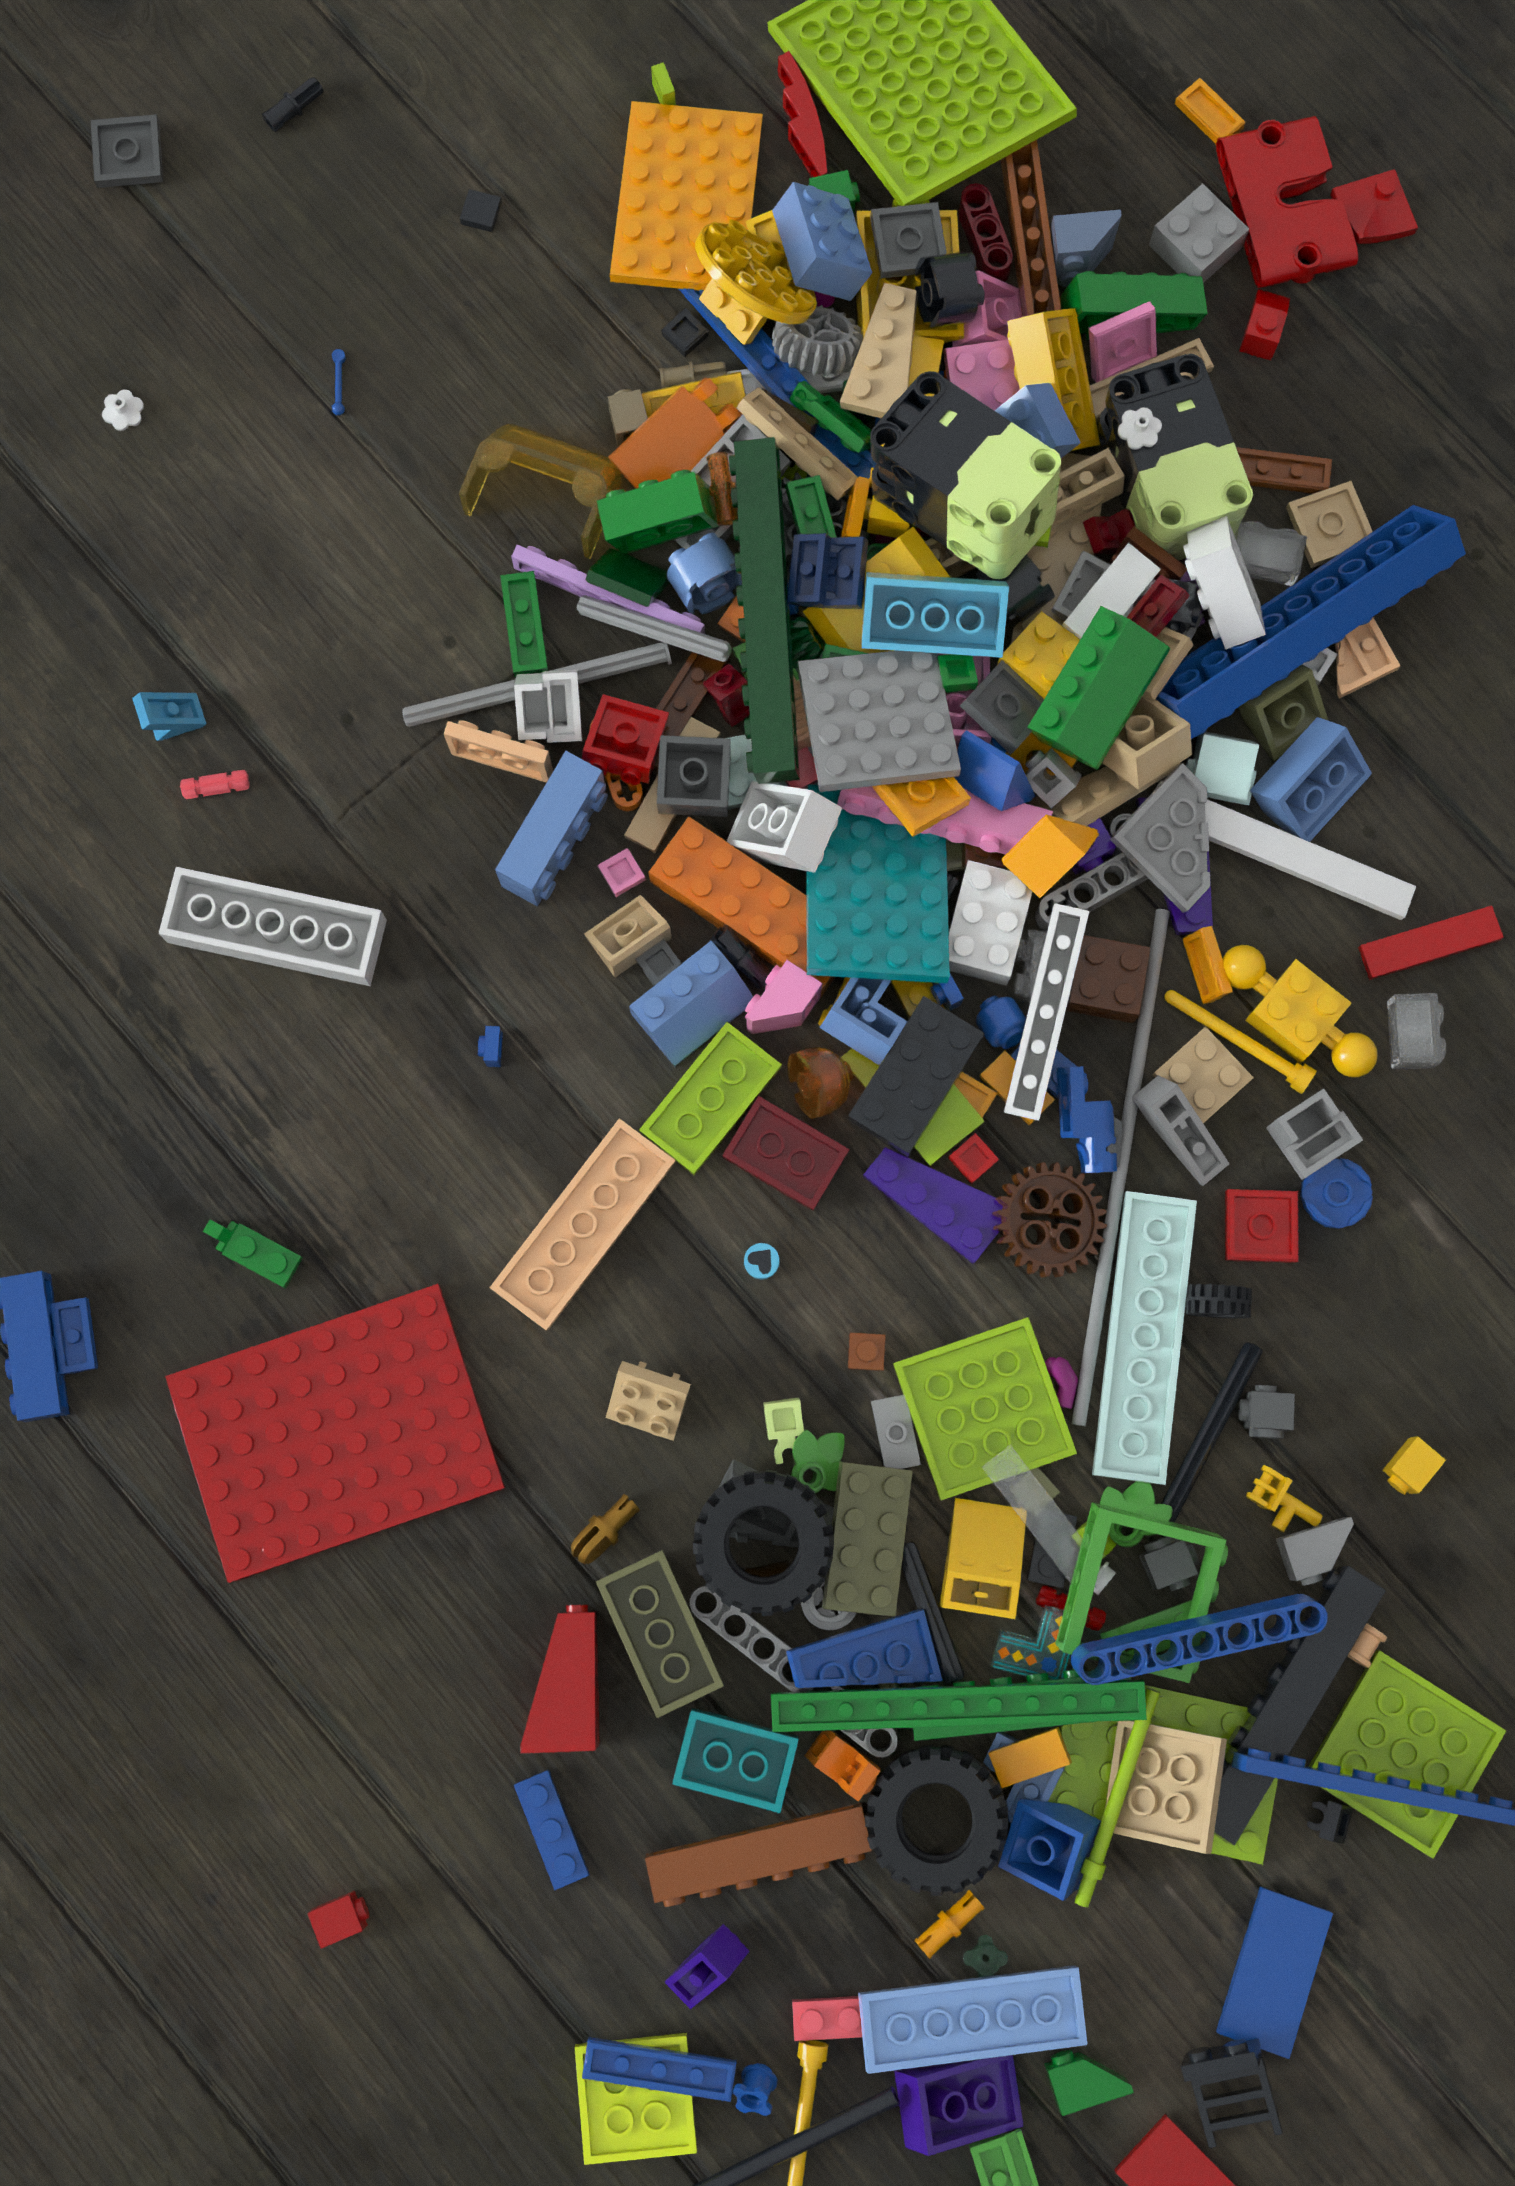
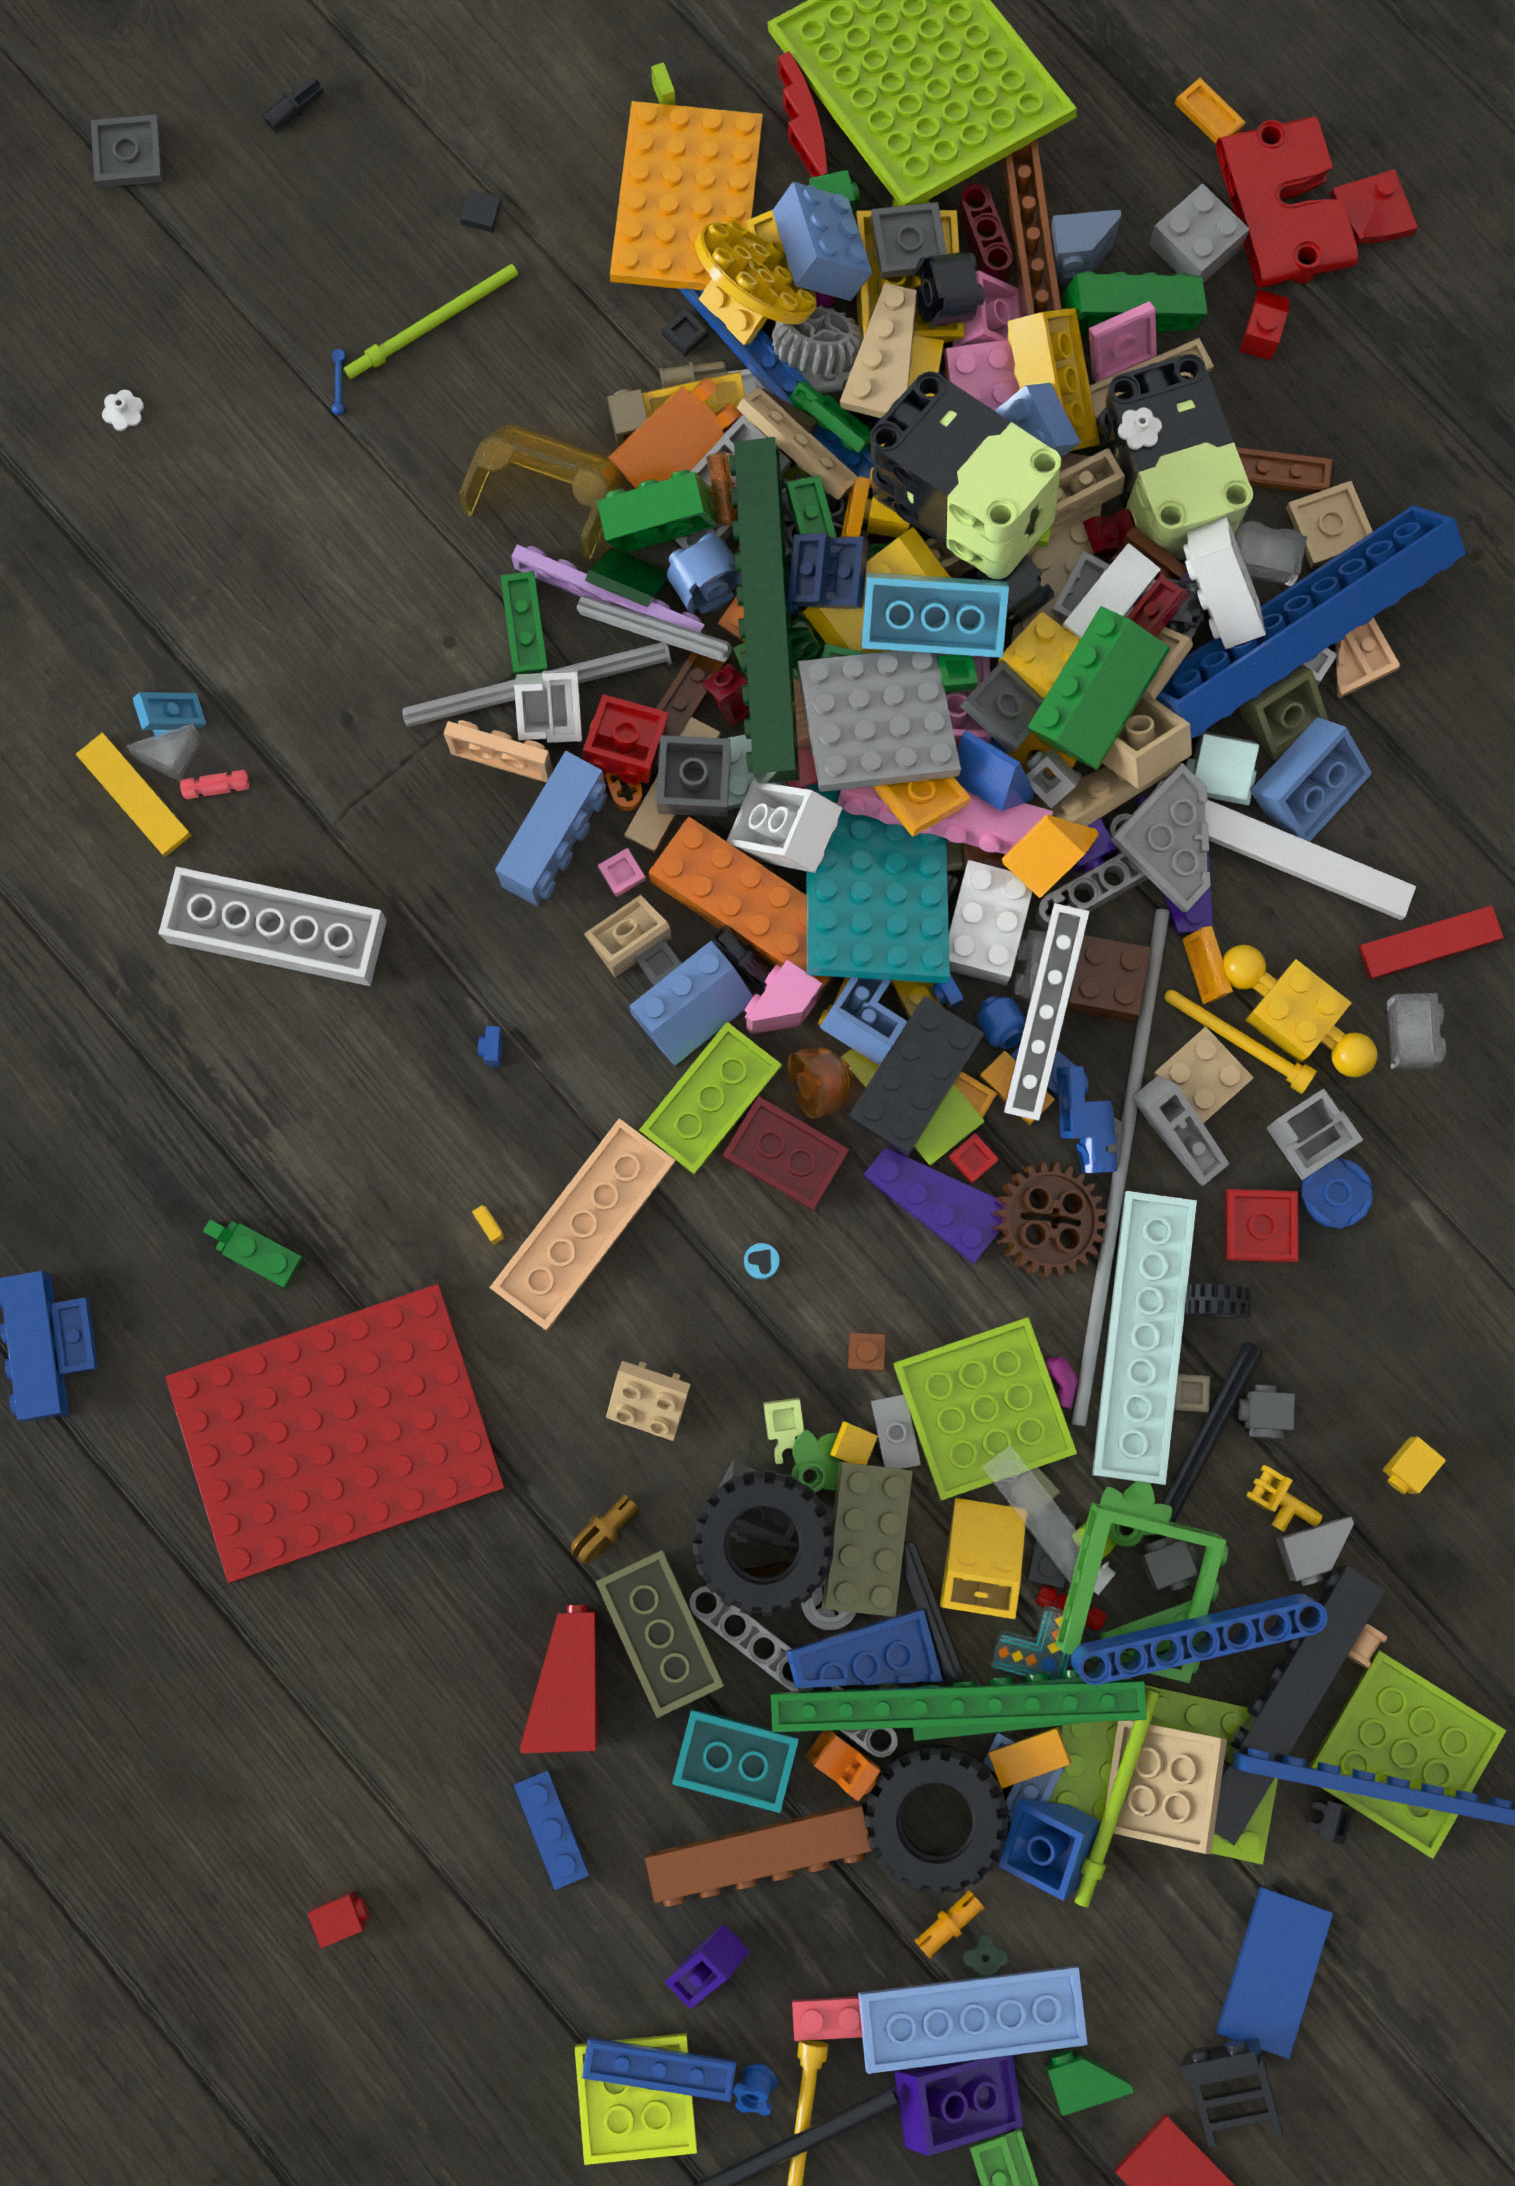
none -> yellow tile [76,733,192,857]
none -> clear slope [127,723,202,782]
none -> lime bar [343,264,519,380]
none -> yellow tile [472,1205,505,1245]
none -> yellow tile [830,1422,878,1465]
none -> dark tan tile [1174,1374,1210,1413]

